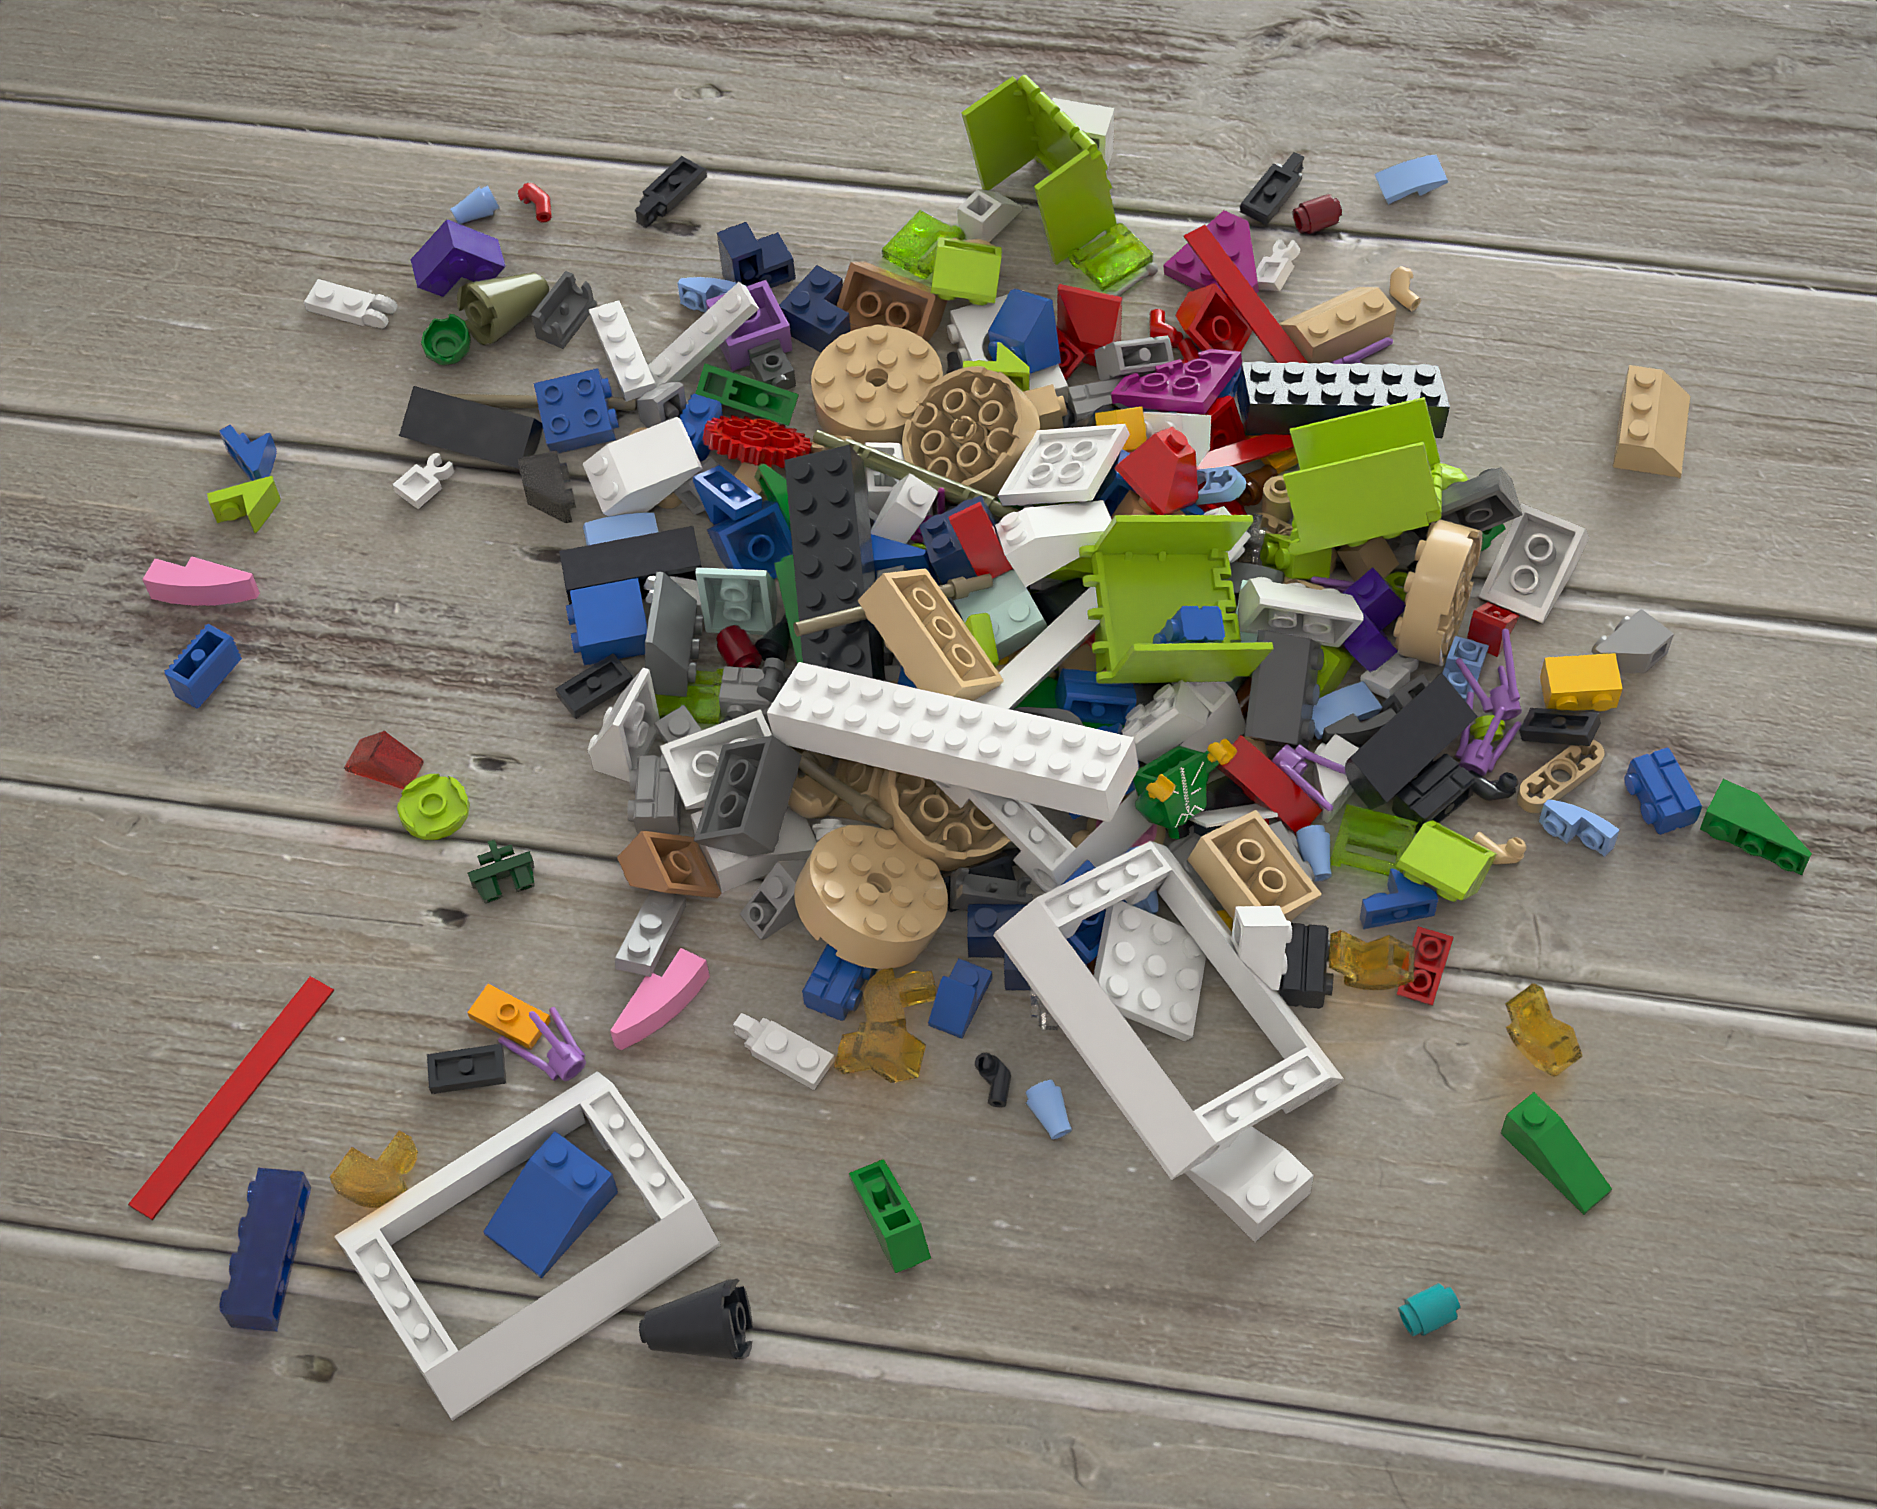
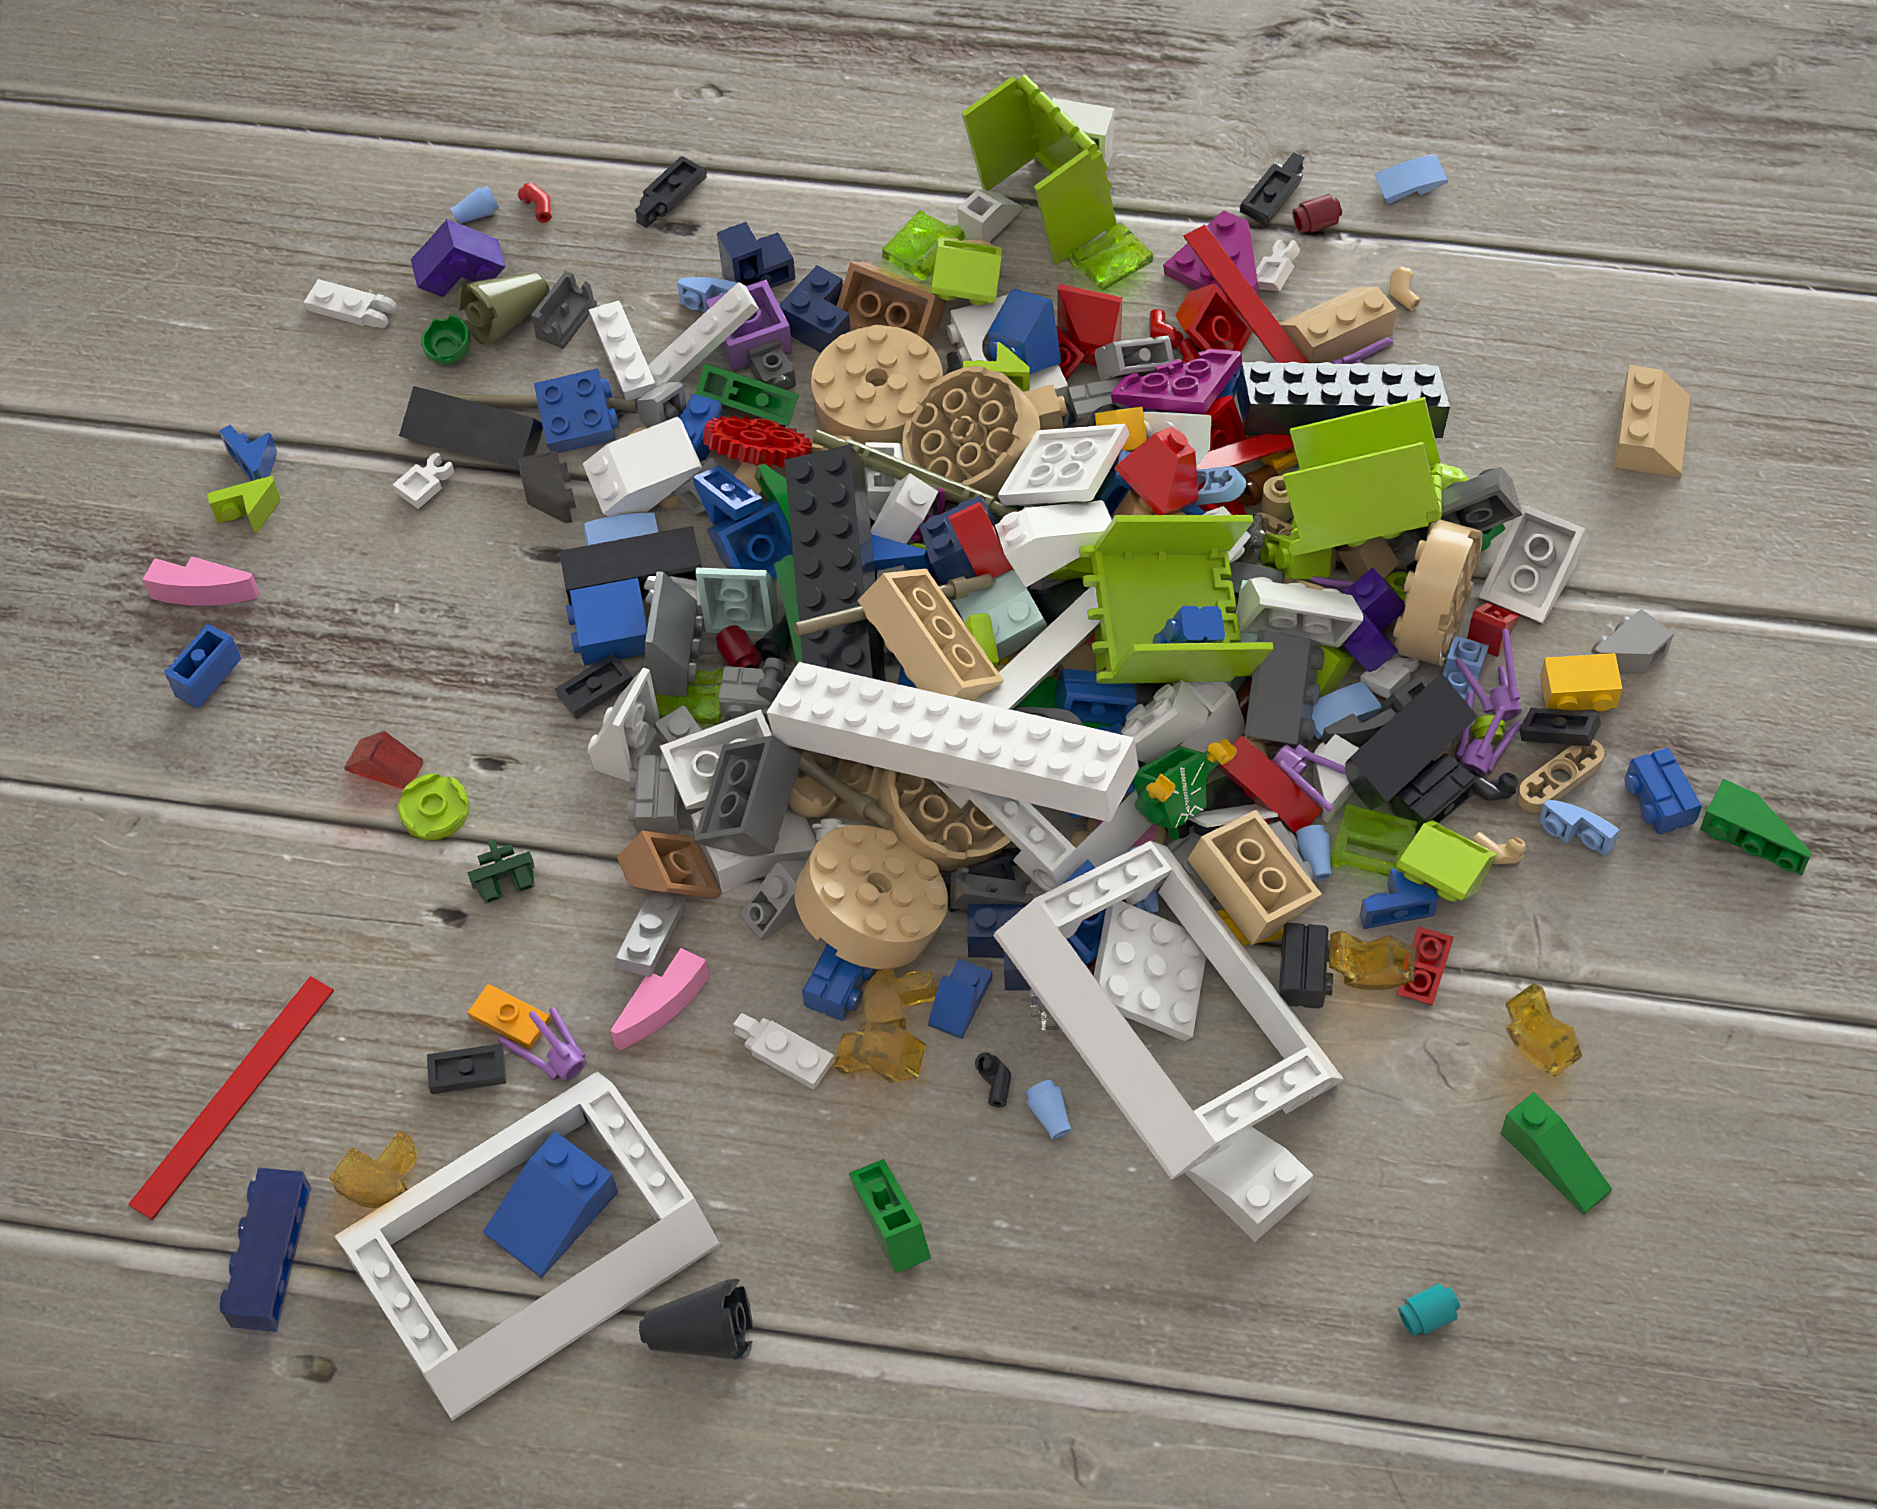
light grey hinge [1106,263,1158,296] -> none
white slope [1231,906,1292,990] -> none

